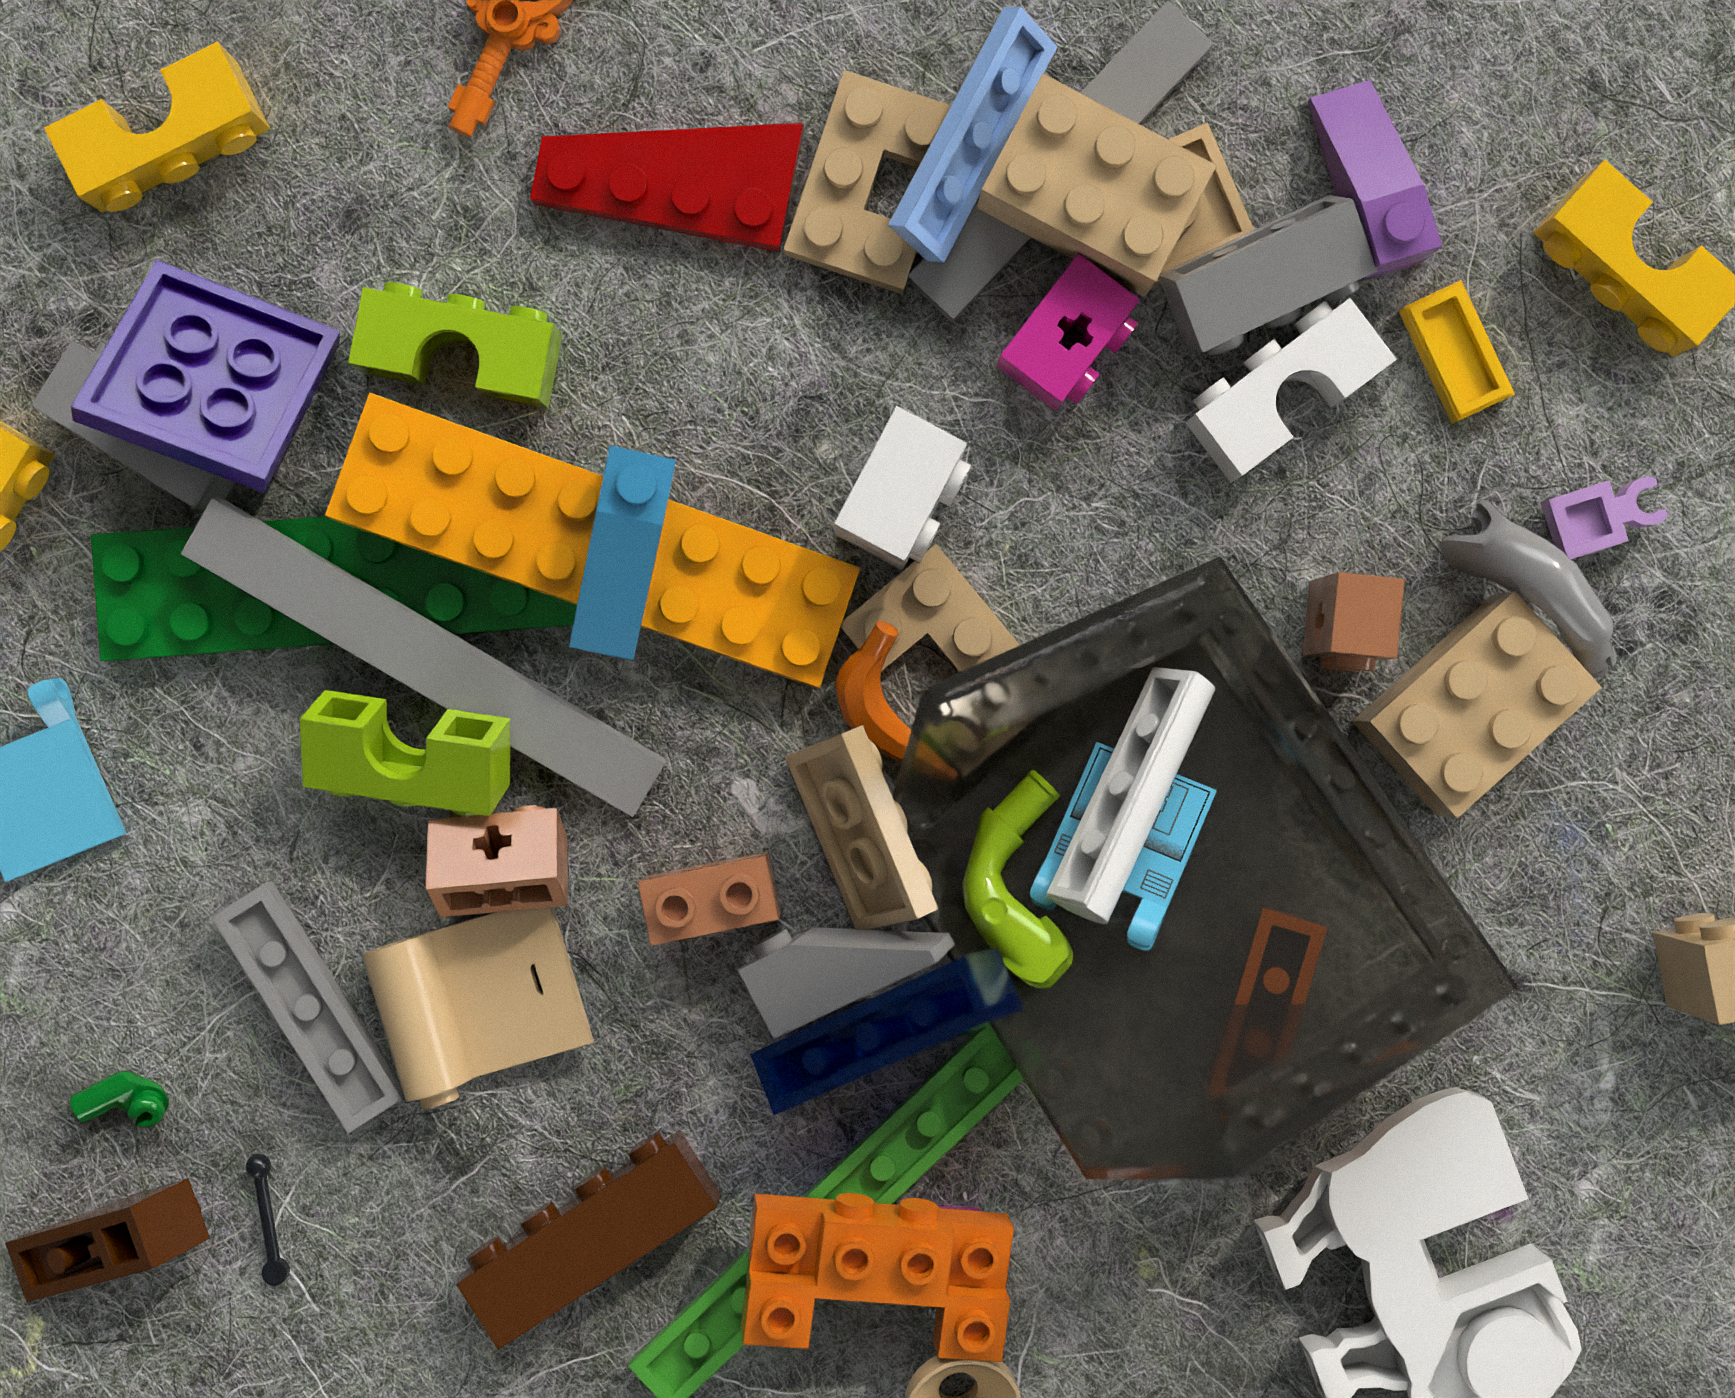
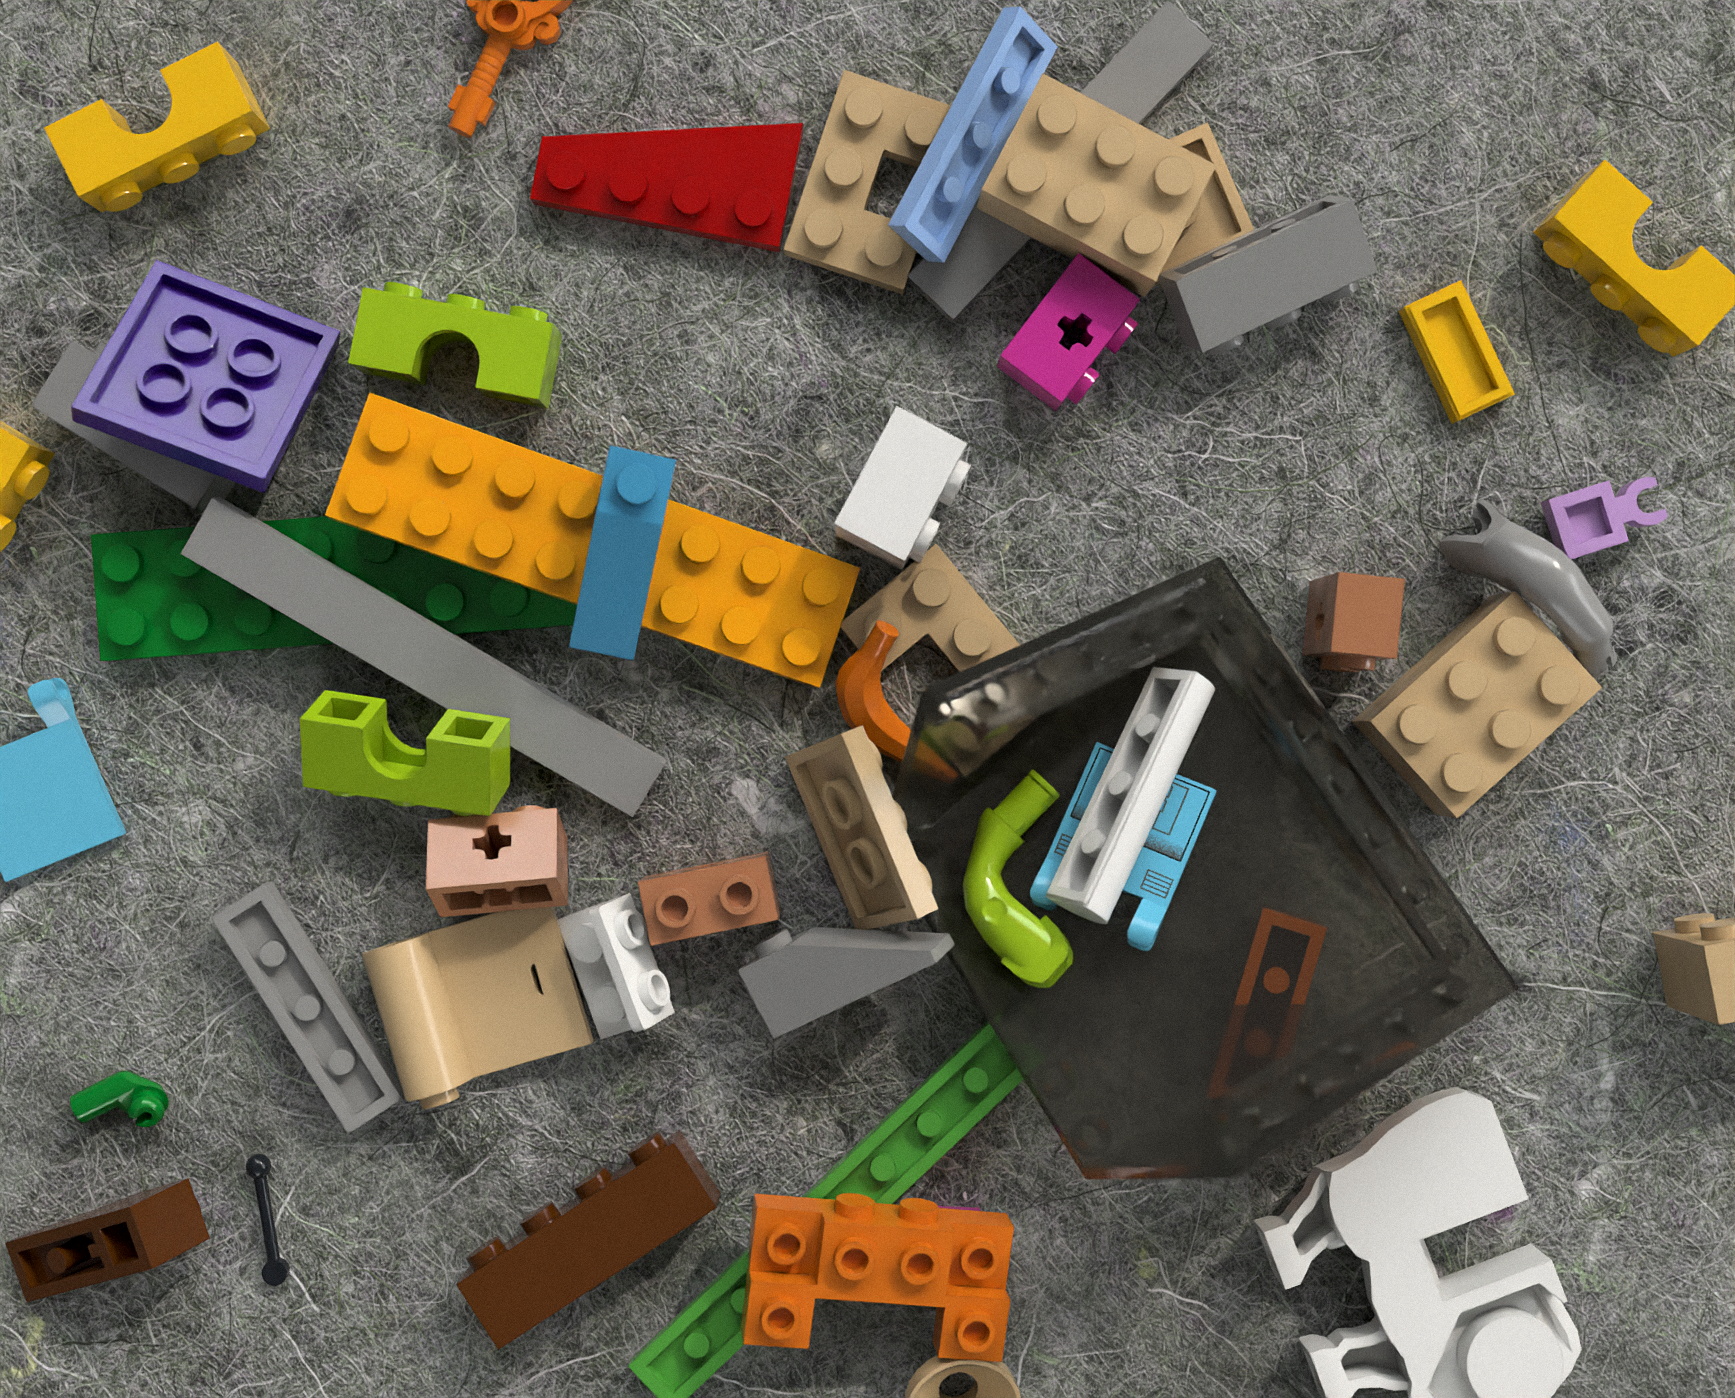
clear blue brick [750,948,1024,1115] -> none
white arch [1186,298,1397,483] -> none
medium lavender slope [1307,80,1442,281] -> none
none -> white bracket [557,893,675,1039]

